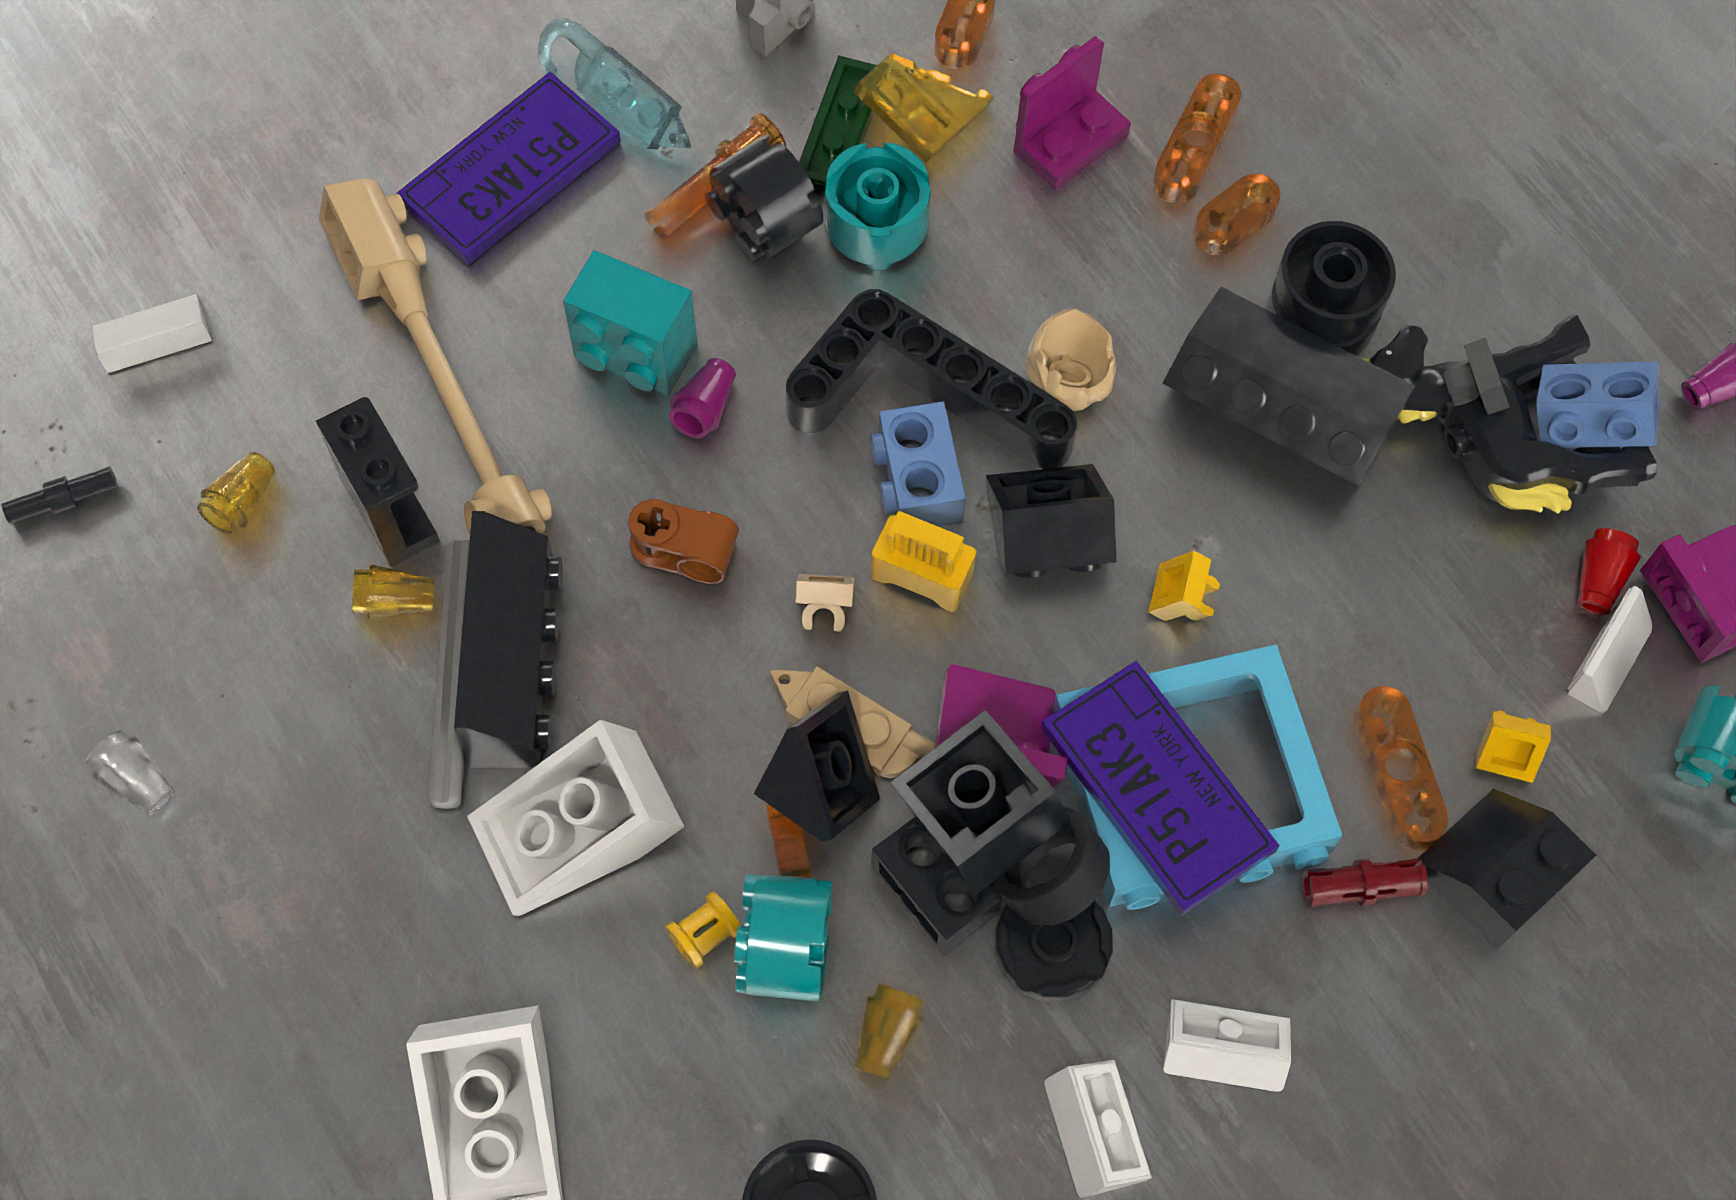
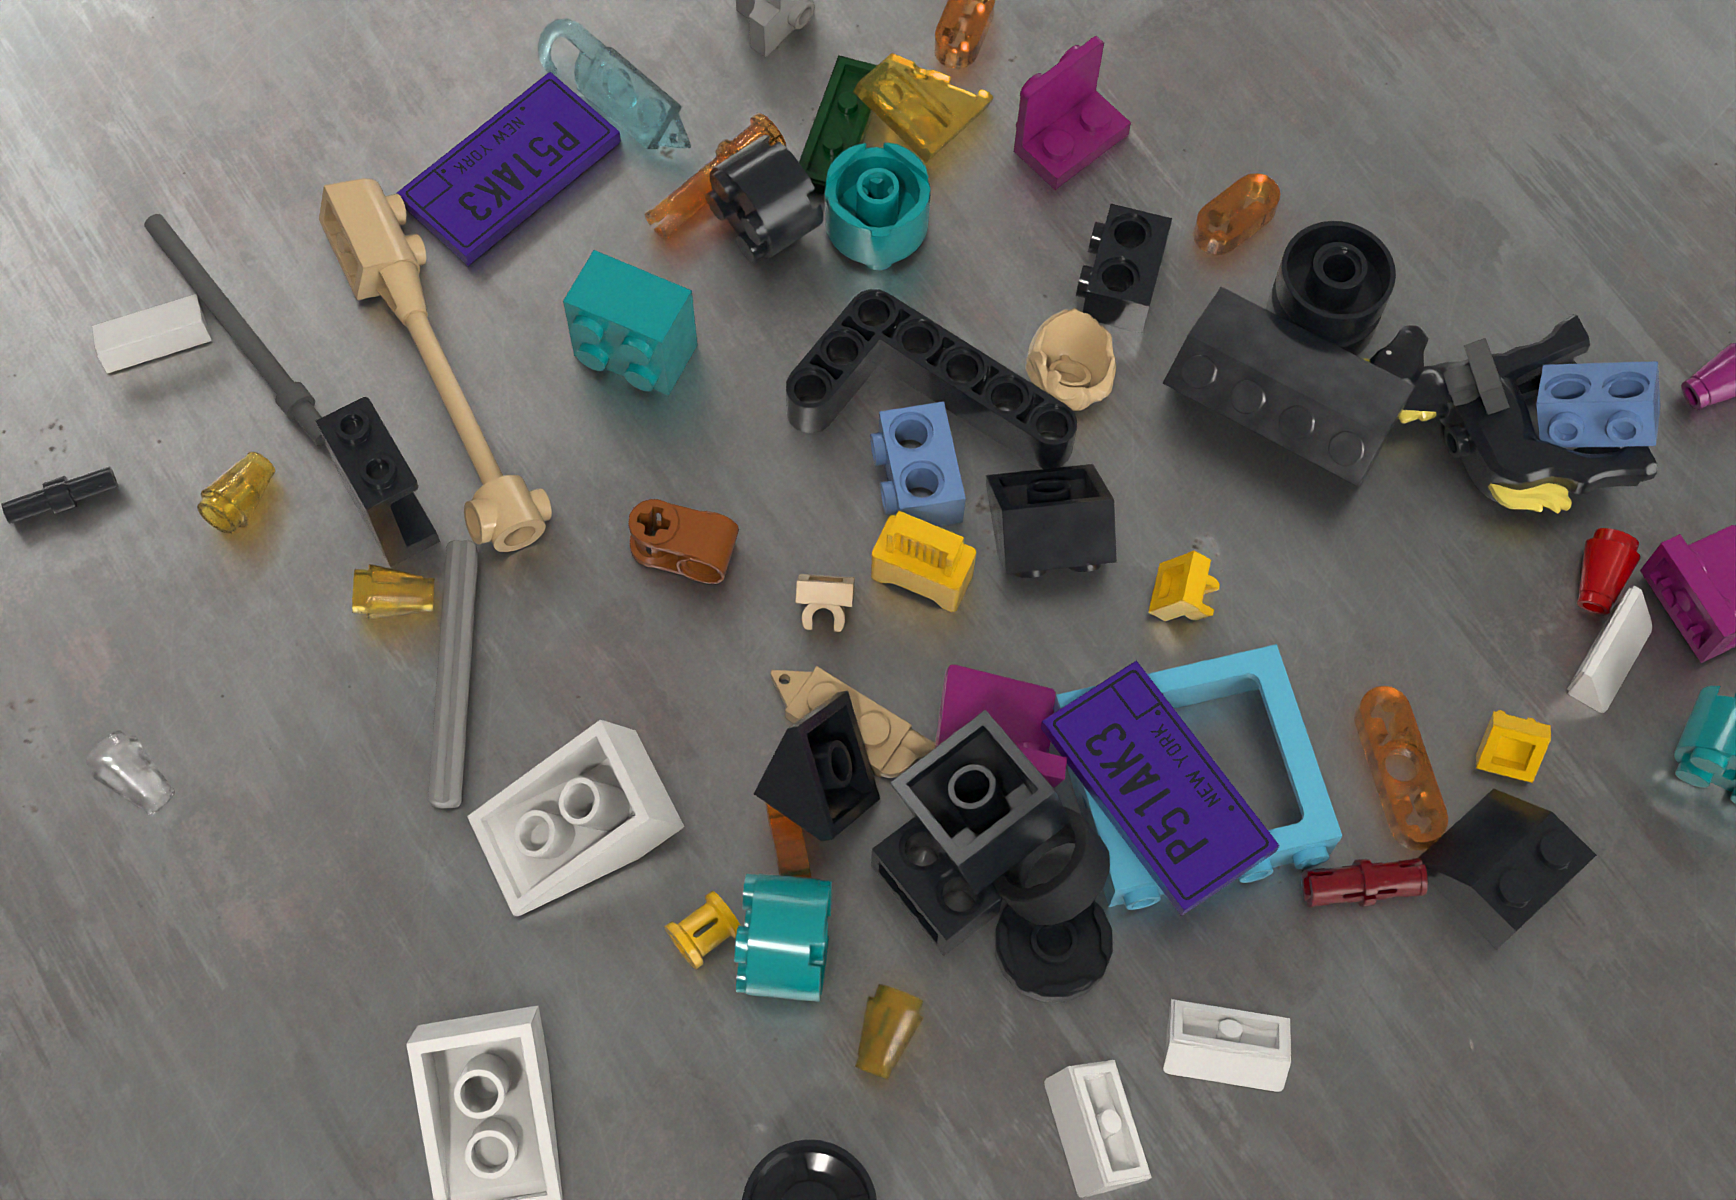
black slope [454,511,563,768] -> none
magenta cone [669,358,736,438] -> none
clear orange beam [1153,73,1241,204] -> none
none -> dark grey bar [144,214,325,446]
none -> black brick [1076,204,1172,333]

